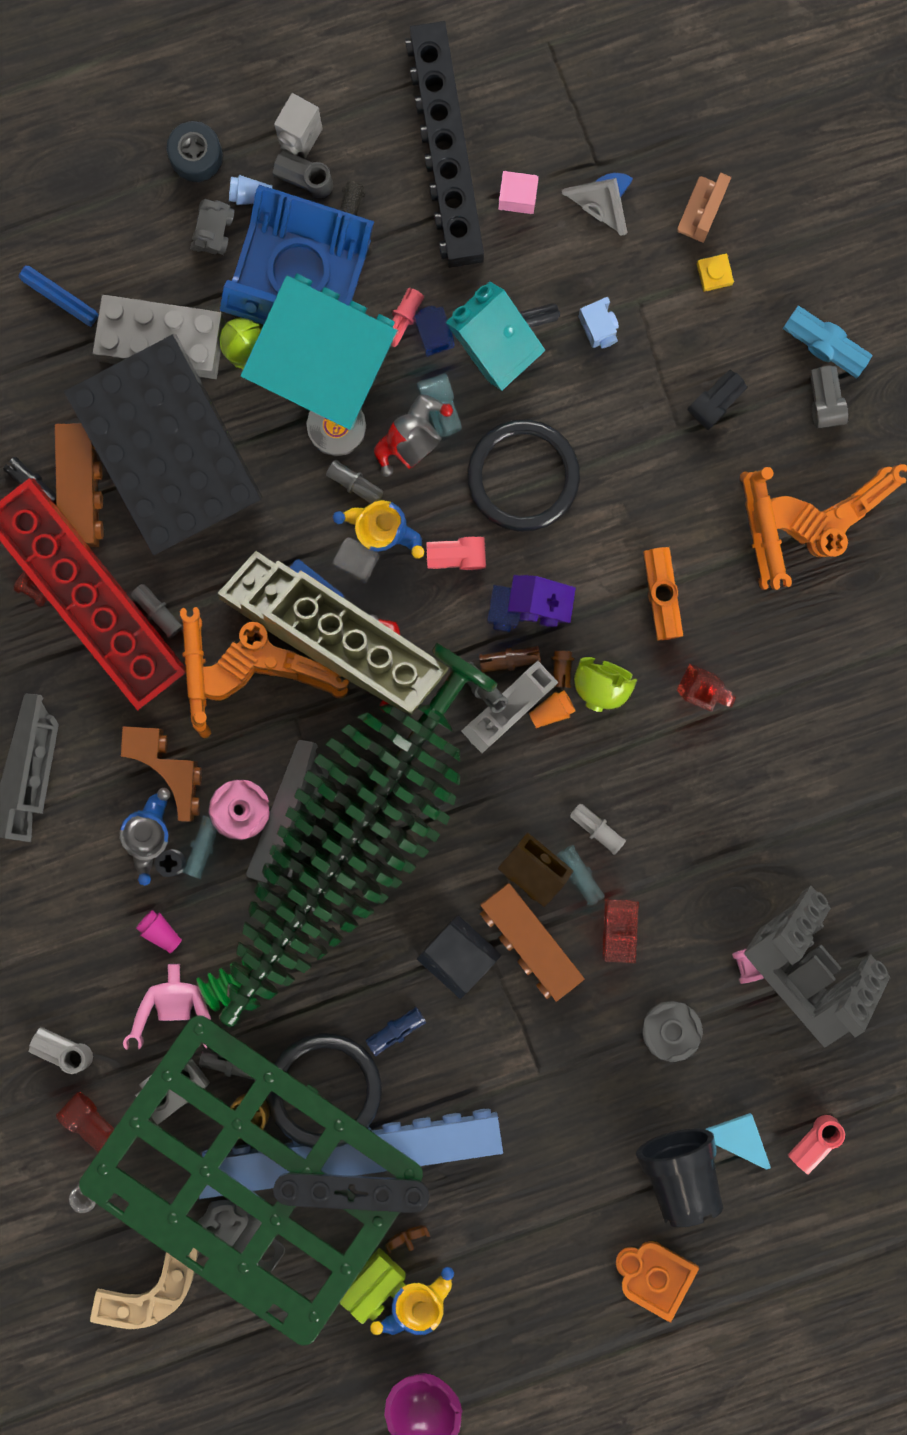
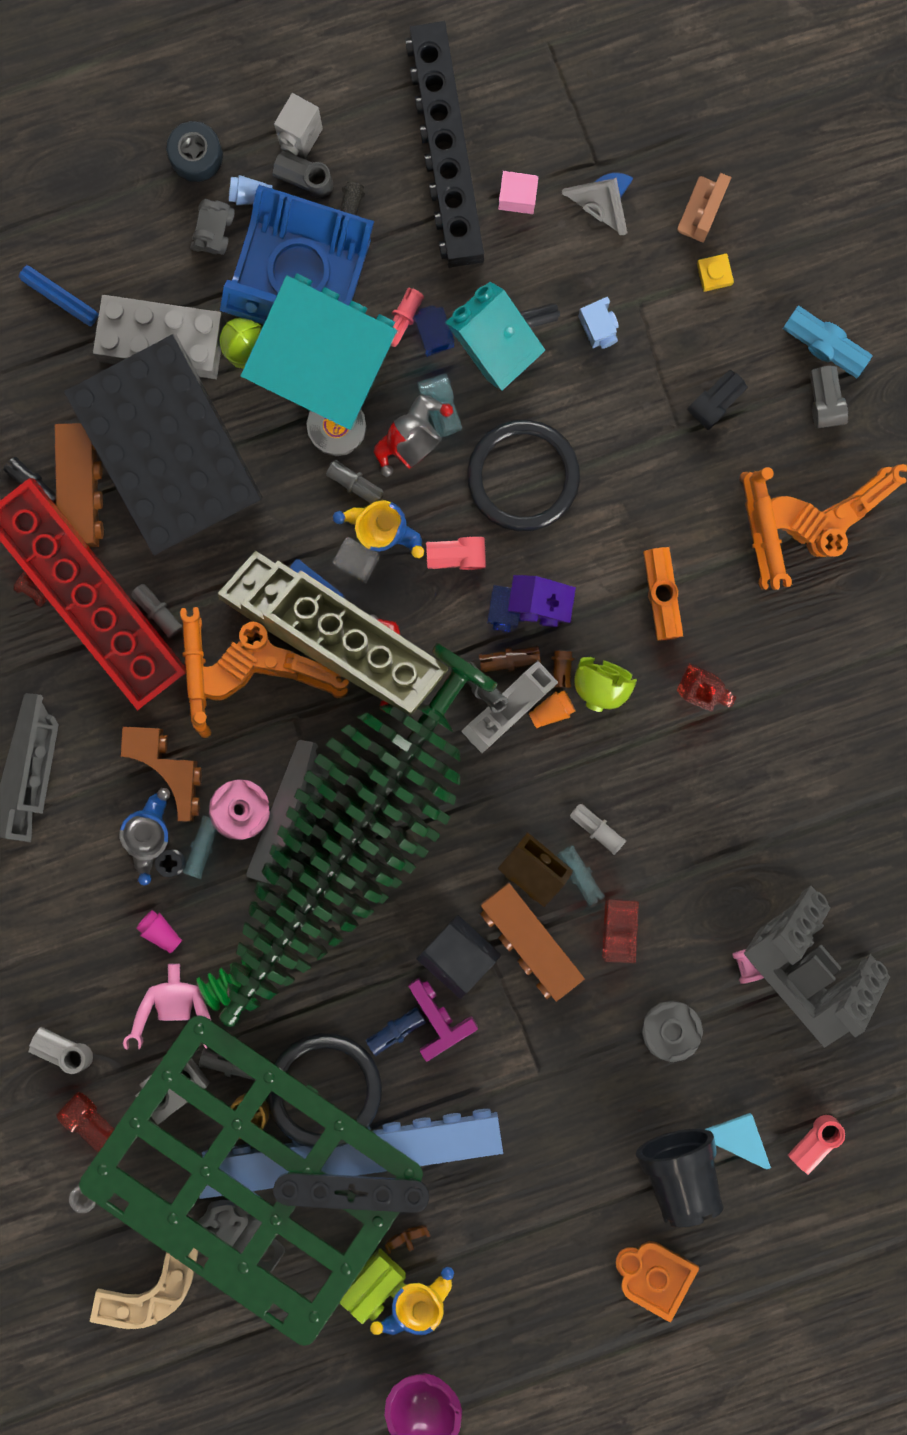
none -> magenta bracket [408,978,478,1062]

